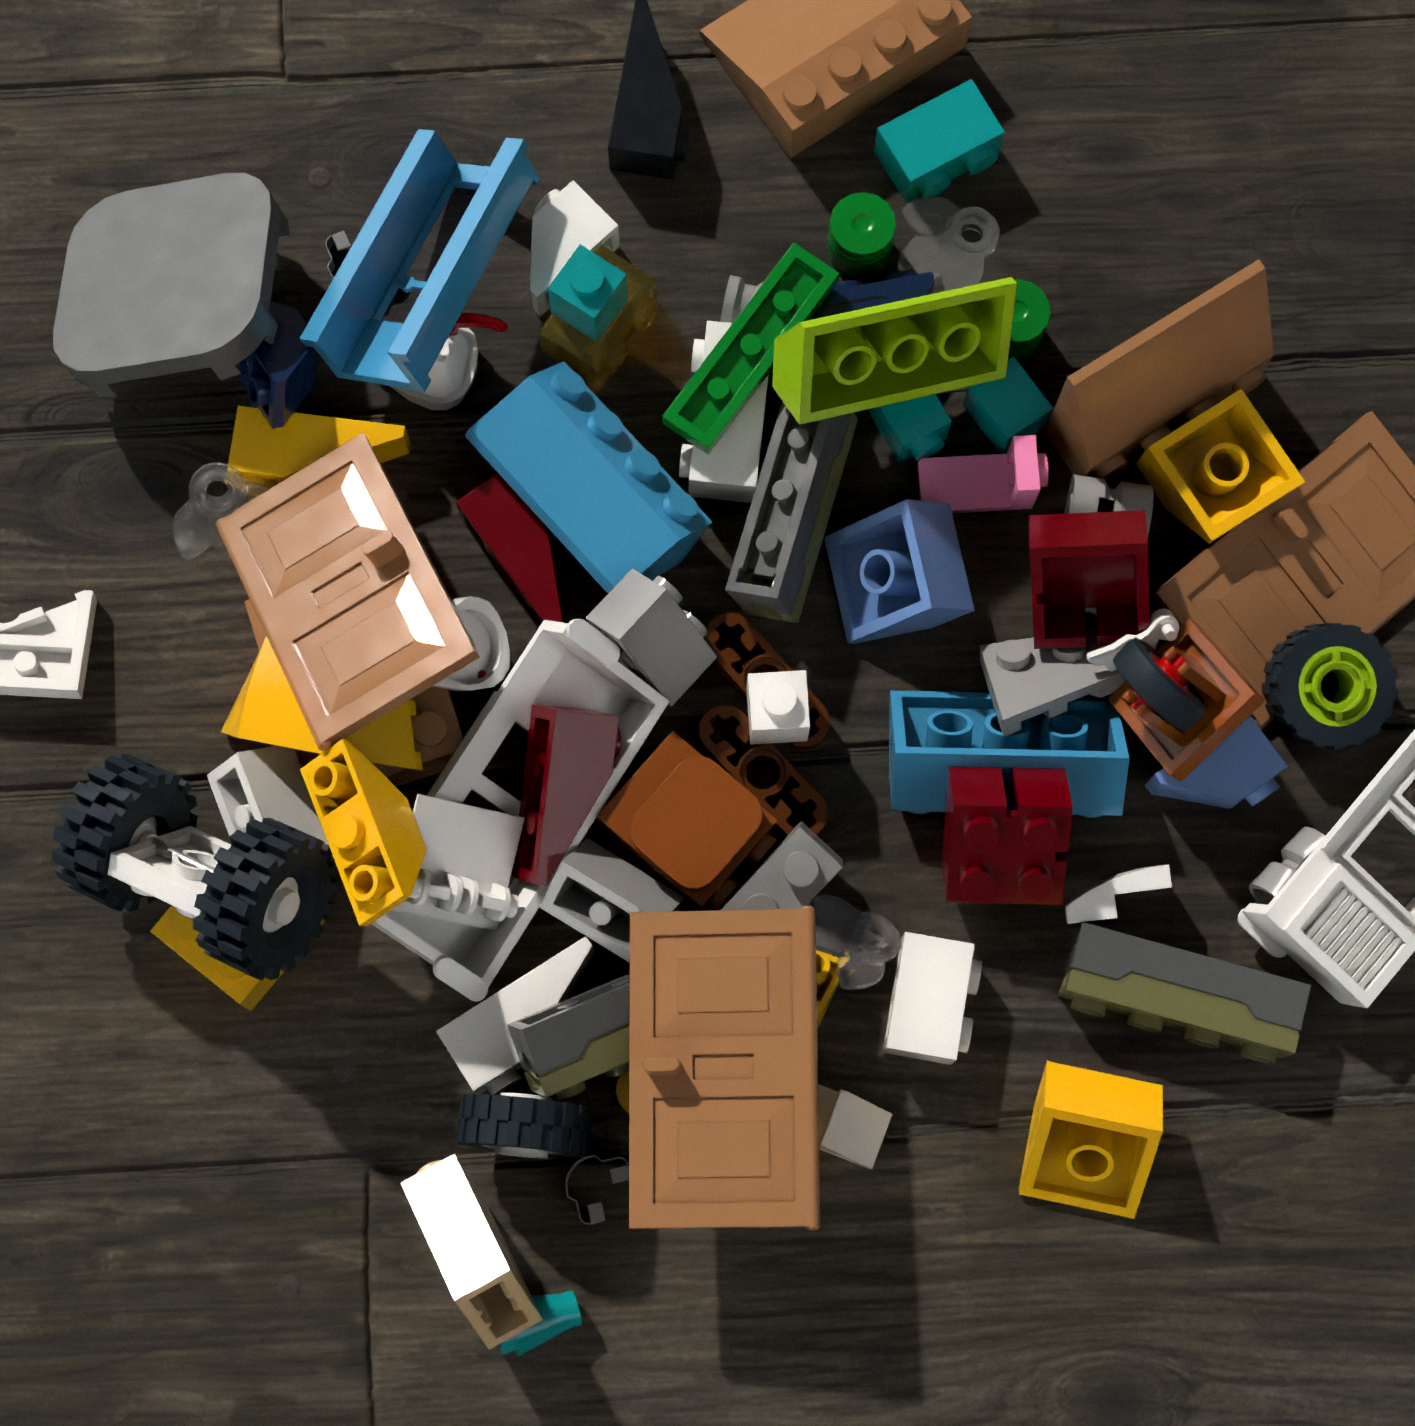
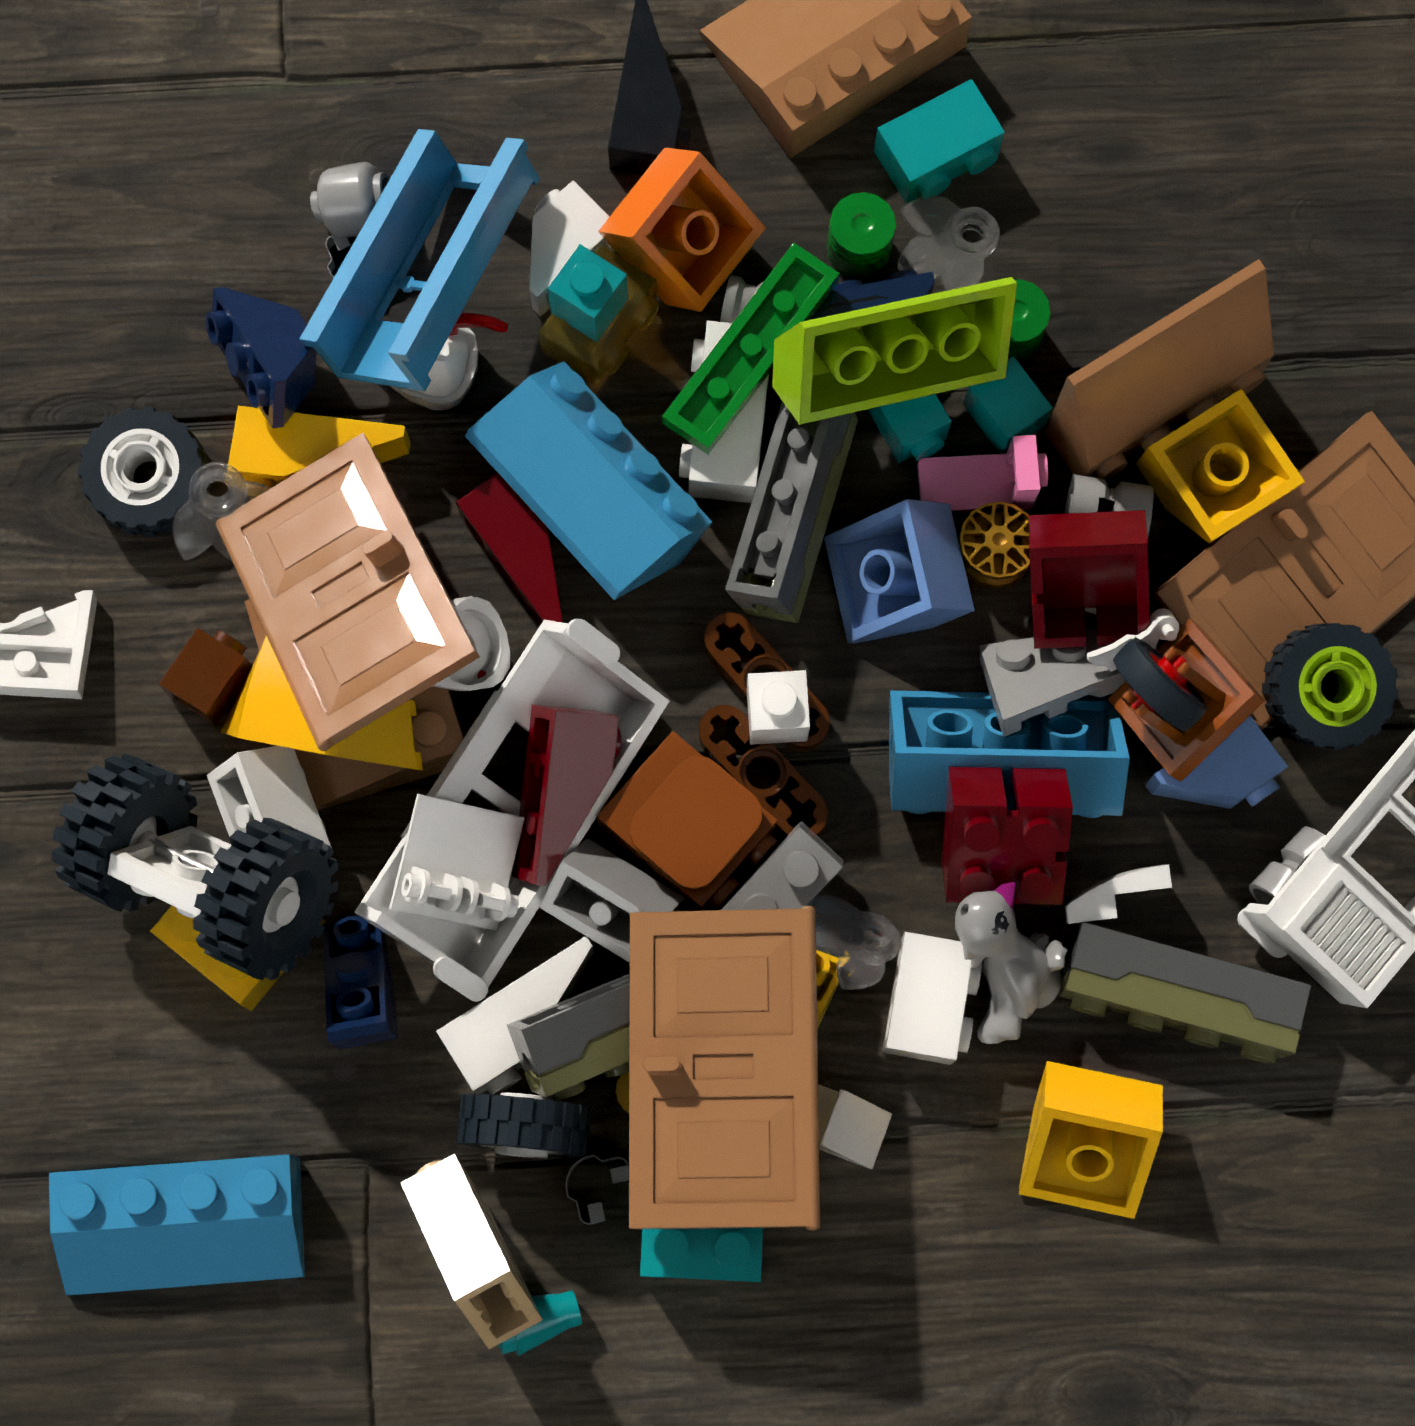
tile [53,173,290,397] -> none
yellow slope [300,739,427,926] -> none
light grey brick [586,568,717,707] -> none
none -> dark azure slope [49,1154,305,1295]
none -> black wheel [78,407,211,537]
none -> reddish brown brick [159,627,252,726]
none -> light grey head [310,162,390,238]
none -> dark blue slope [323,916,398,1050]
none -> orange brick [598,148,766,312]
none -> teal brick [640,1228,763,1282]
none -> light grey animal [954,882,1067,1044]
none -> wheel [958,501,1030,589]

